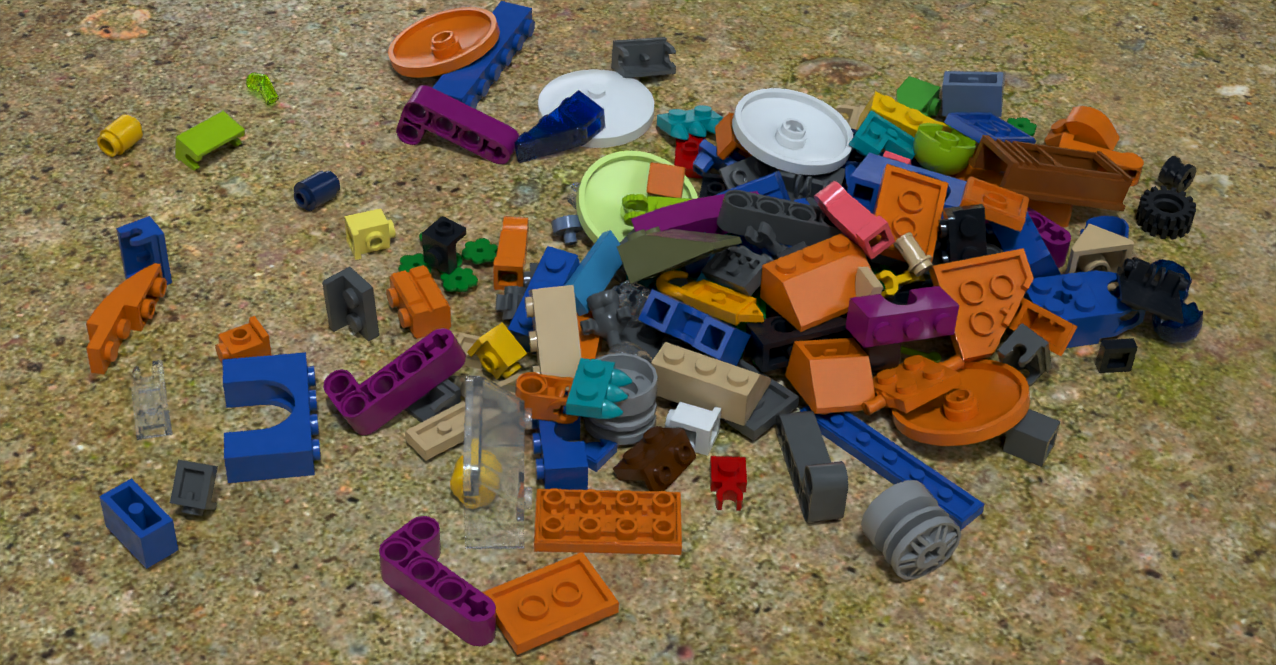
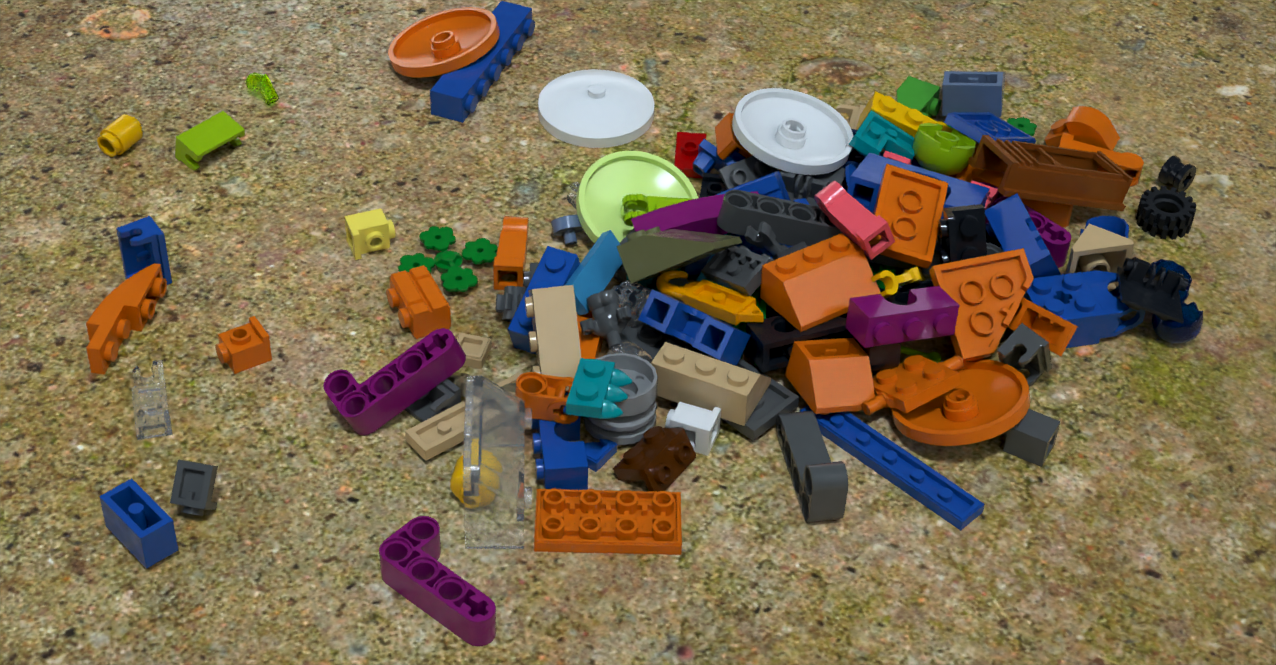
blue arch [222,352,321,483] -> none
dark blue brick [294,171,340,211] -> none
dark grey bracket [322,267,379,342] -> none
magenta beam [396,85,520,164] -> none
black bracket [422,216,467,274] -> none
yellow brick [467,322,528,380] -> none
orange plate [482,551,619,655] -> none
clear blue slope [514,90,606,163] -> none
dark grey hinge [611,37,676,78] -> none
orange slope [647,162,686,198] -> none
teal plate [656,105,723,140] -> none
red plate [710,456,747,511] -> none
tan tile [855,267,884,297] -> none
light grey wheel [861,480,961,580] -> none
tan pin [893,232,933,277] -> none
orange tile [959,176,1029,232] -> none
black plate [1095,338,1138,373] -> none

